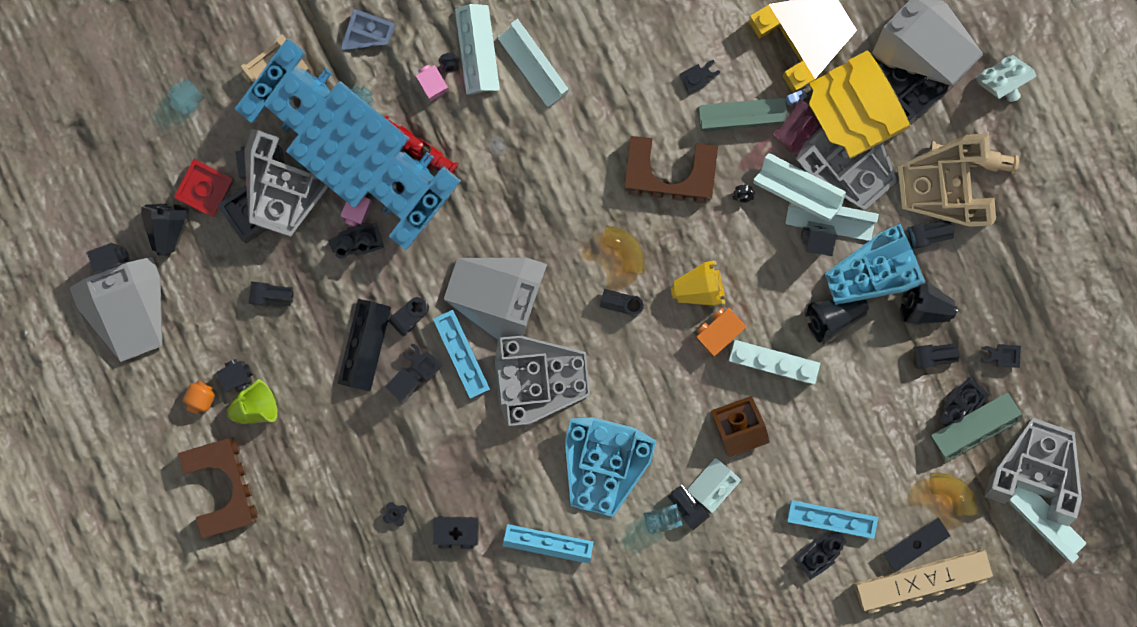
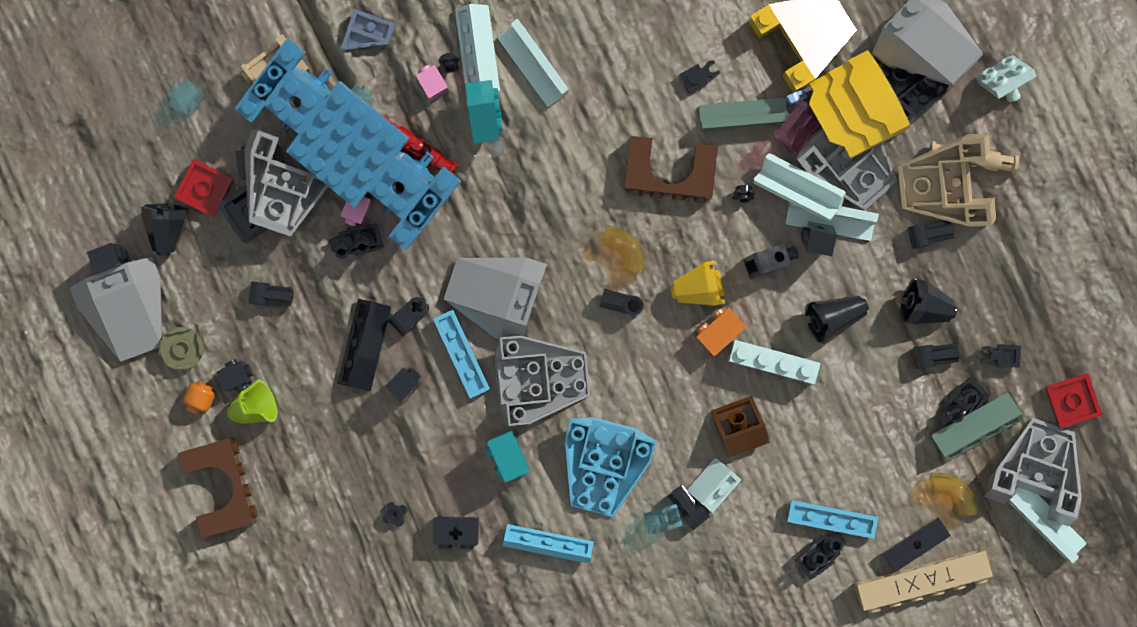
black plate [403,343,443,382] -> none
medium azure wedge [825,224,925,304] -> none
none -> olive tile [159,327,203,370]
none -> teal brick [466,80,503,144]
none -> teal brick [485,430,530,483]
none -> black torso [743,244,799,279]
none -> red plate [1045,373,1102,428]

